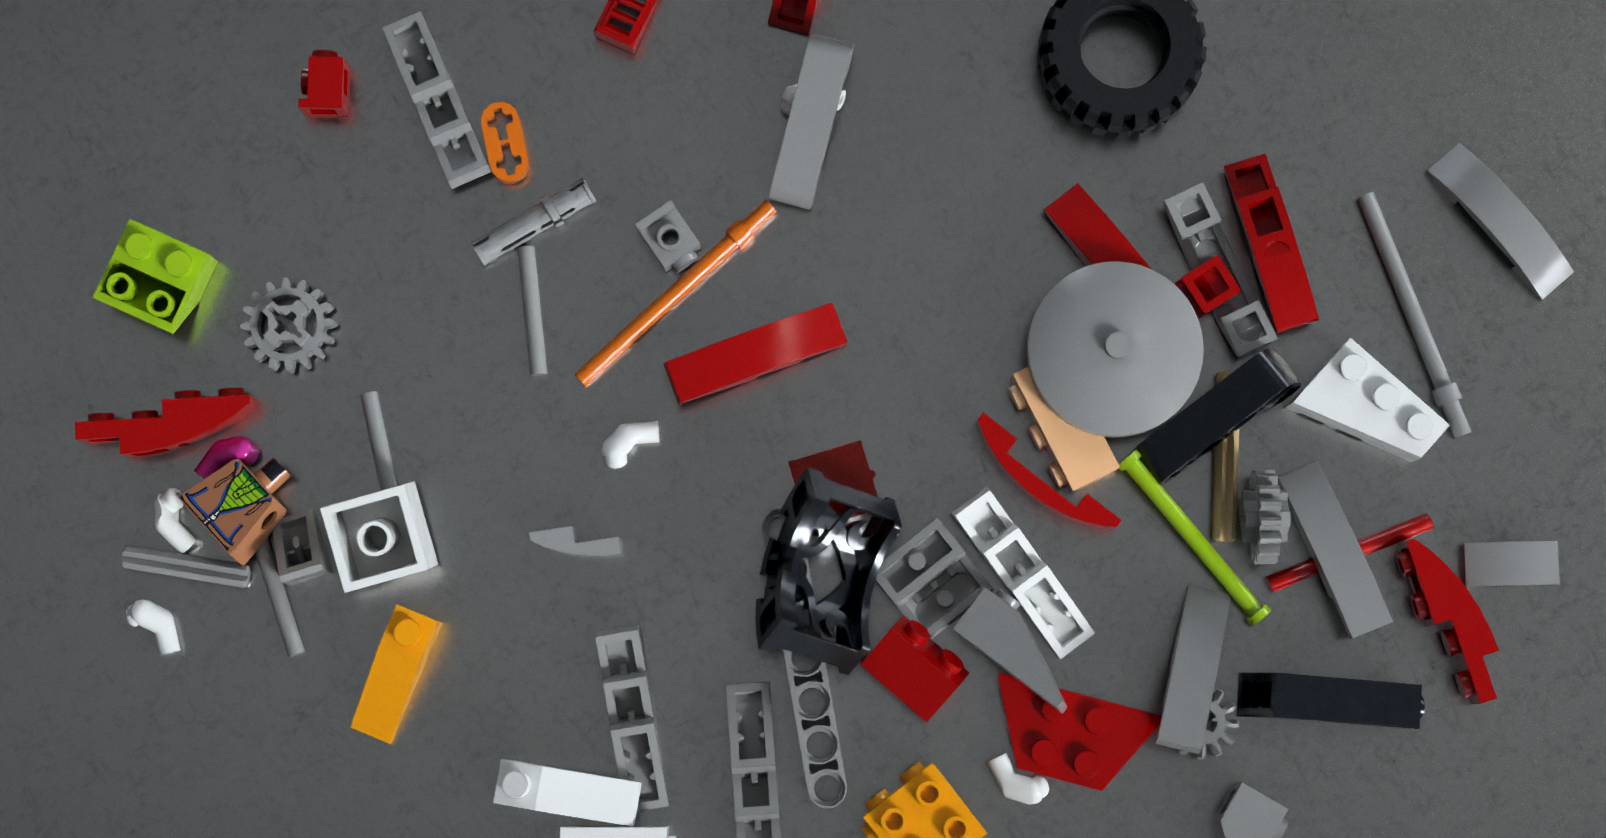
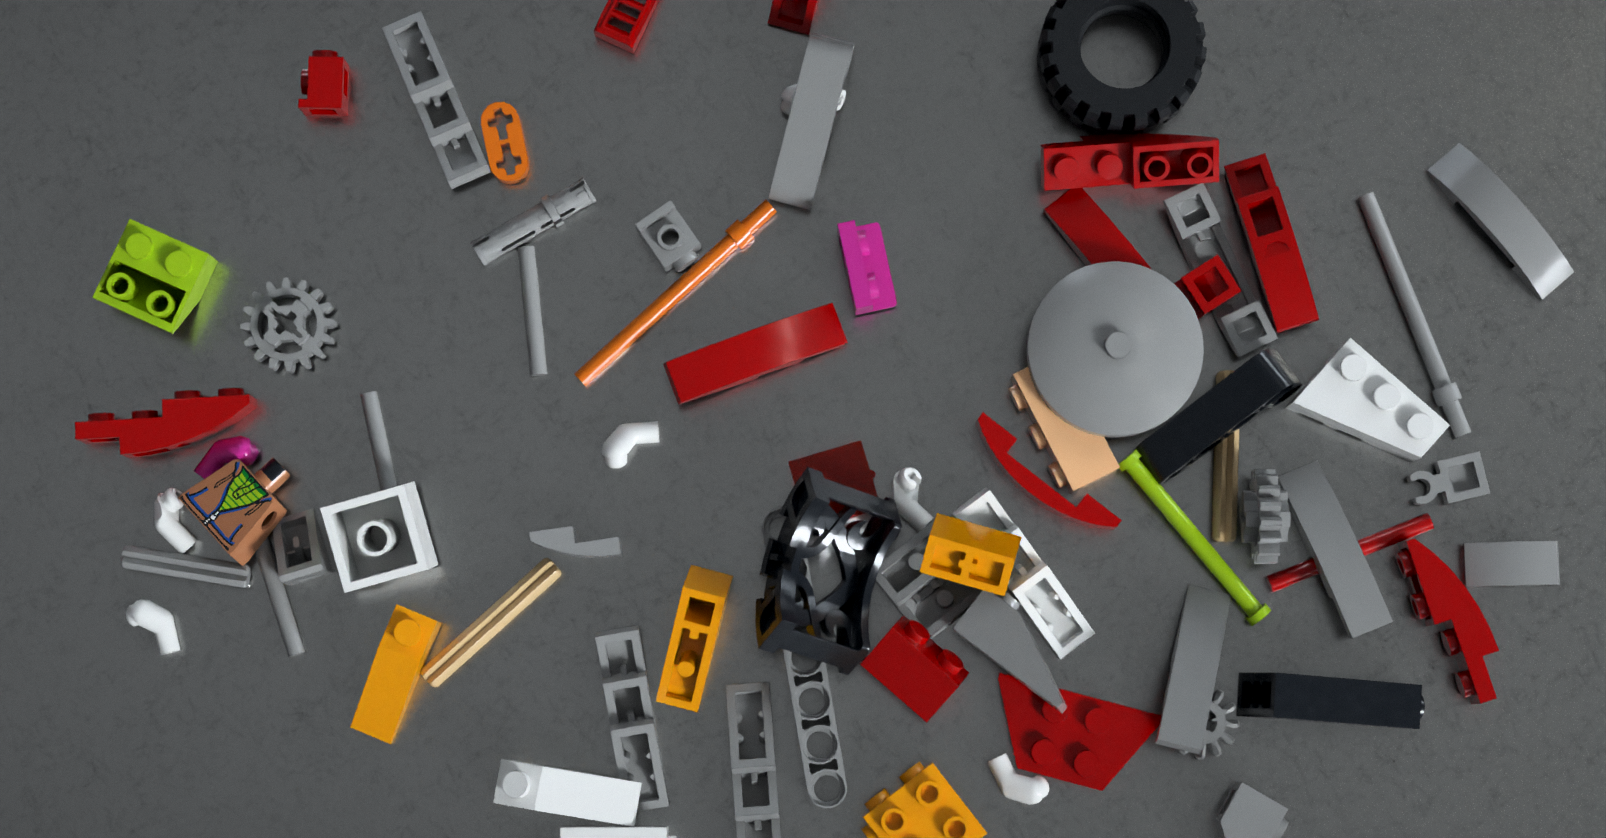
none -> tan axle [420,558,562,687]
none -> light orange slope [656,565,733,712]
none -> dark pink bracket [837,220,897,316]
none -> white arm [891,467,934,533]
none -> light orange hinge [920,513,1021,596]
none -> red slope [1040,134,1219,191]
none -> light grey plate [1406,451,1491,505]

